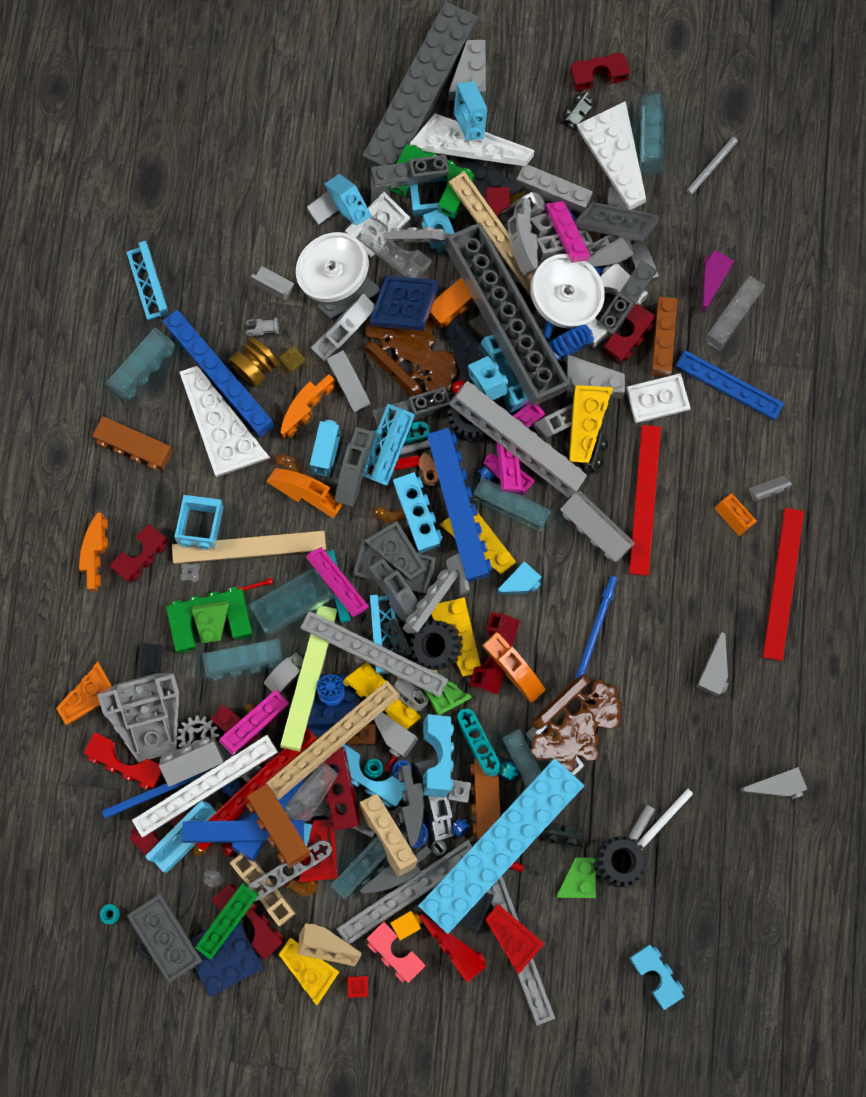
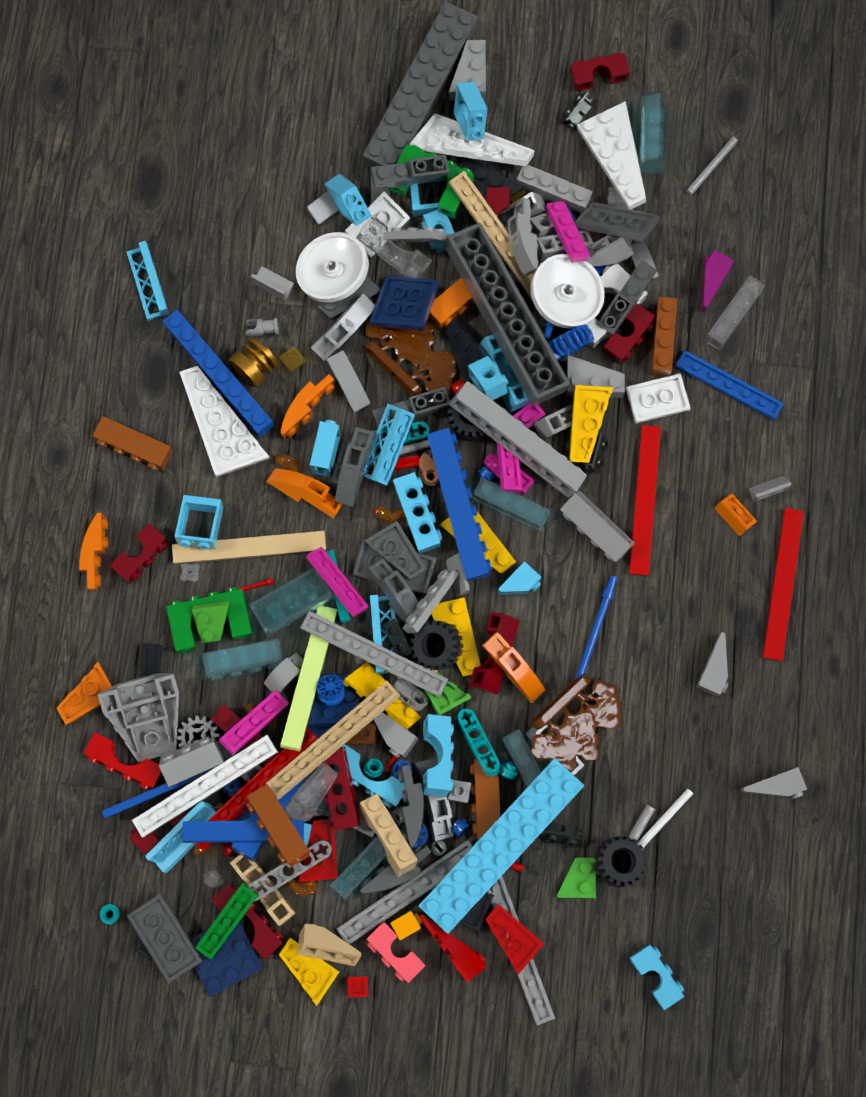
clear light blue brick [106,327,175,402] -> none

